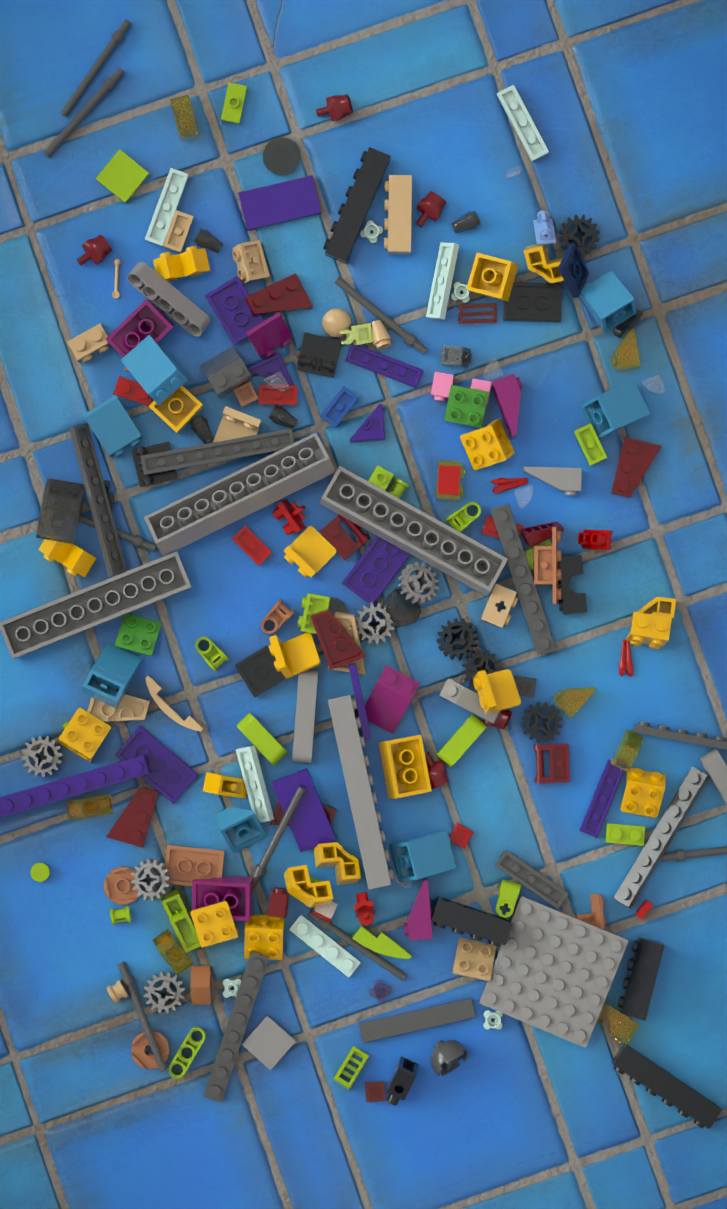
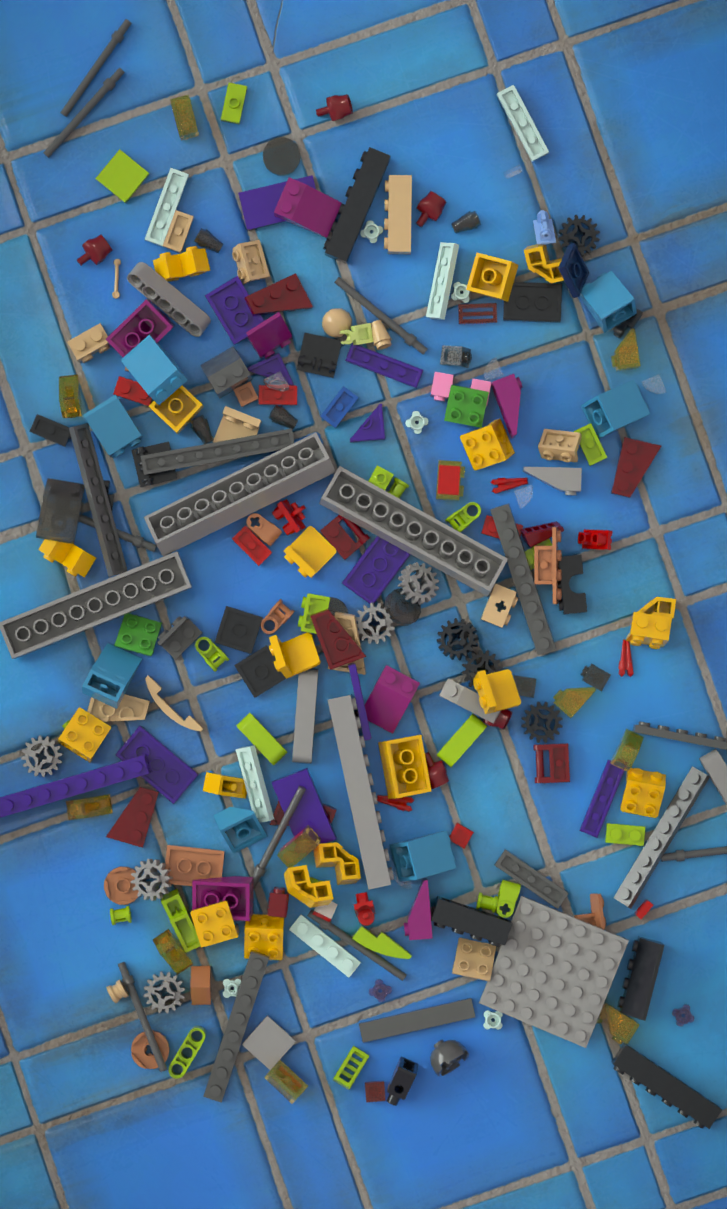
lime tile [30,862,50,882] -> none
none -> black plate [29,414,71,447]
none -> clear yellow slope [59,374,82,418]
none -> dark grey bracket [157,616,203,660]
none -> black plate [215,606,263,654]
none -> nougat piece [246,513,282,547]
none -> clear yellow brick [264,1060,308,1104]
none -> magenta slope [274,177,342,238]
none -> clear yellow brick [277,825,321,868]
none -> red piece [377,795,414,812]
none -> light aqua plate [406,411,428,434]
none -> lime bush [476,892,498,913]
none -> tan bracket [538,429,582,462]
none -> clear smoke bracket [580,663,611,691]
none -> clear purple plate [672,1004,694,1027]

